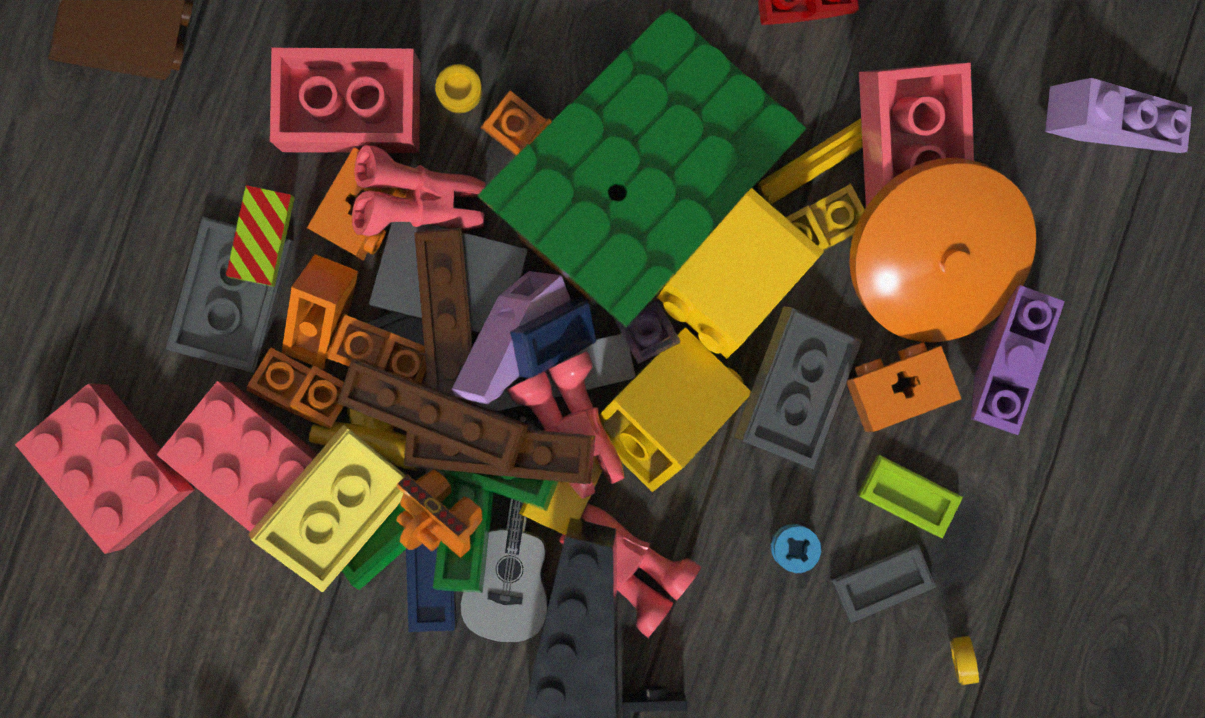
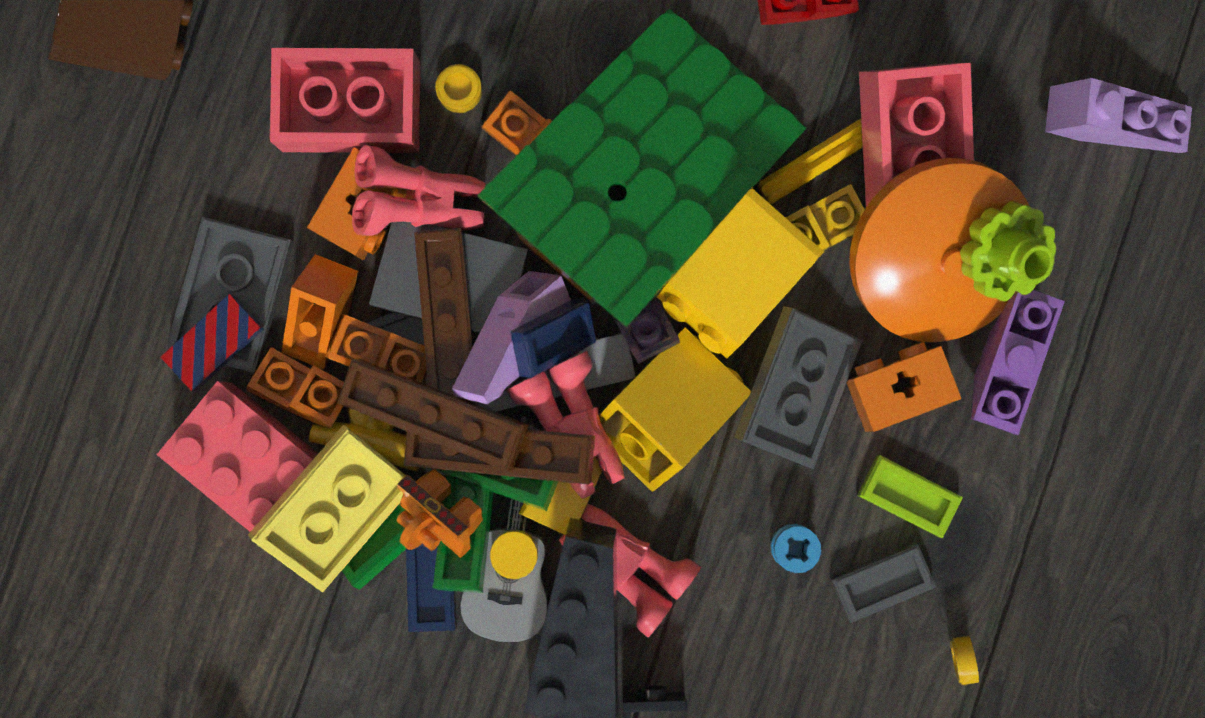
coral brick [15,383,195,554] -> none
tile [226,185,295,287] -> none
none -> tile [161,294,264,392]
none -> yellow tile [490,530,538,579]
none -> lime plant [960,201,1056,301]

